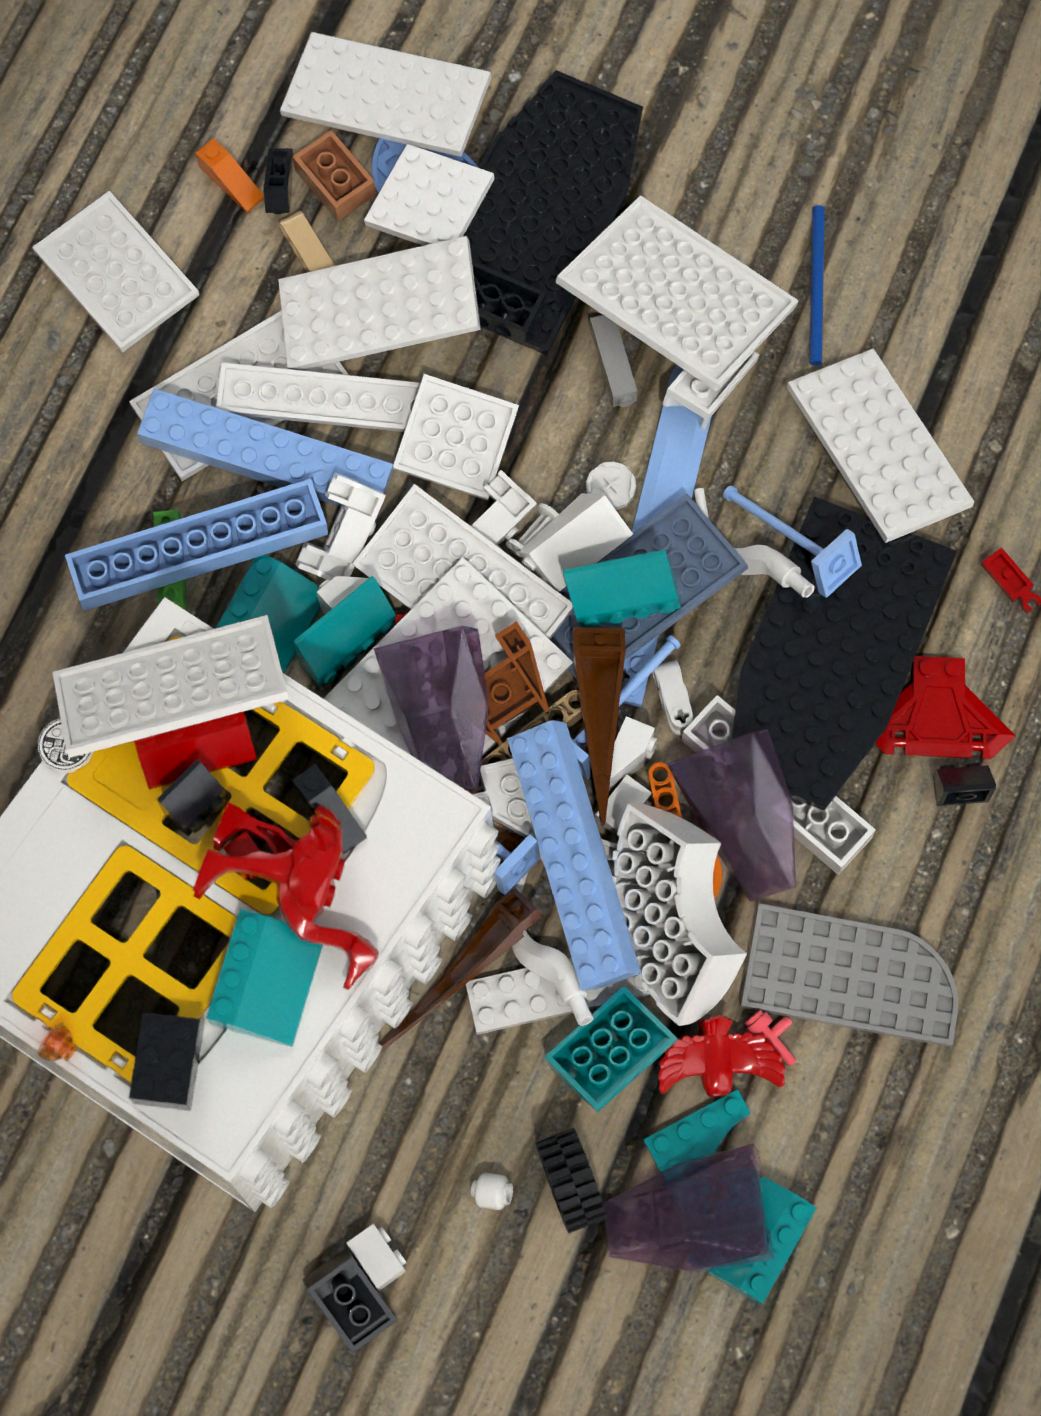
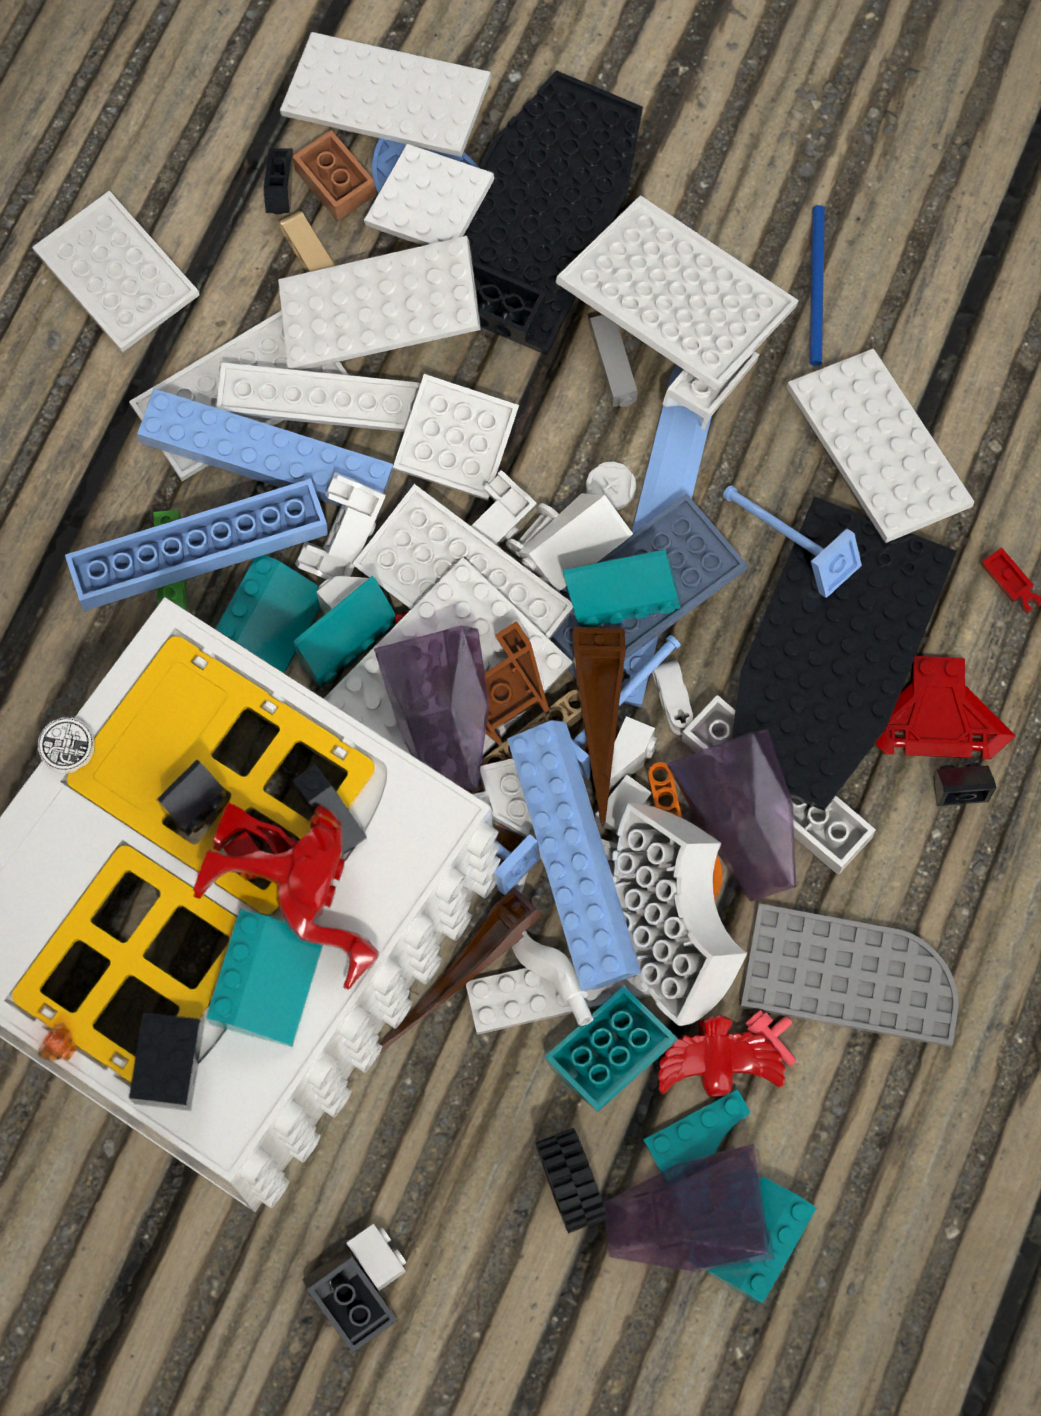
white plate [52,615,289,758] -> none
red slope [134,711,257,790] -> none
orange slope [195,138,264,213] -> none
white head [471,1173,513,1210] -> none
white animal [694,488,815,597] -> none

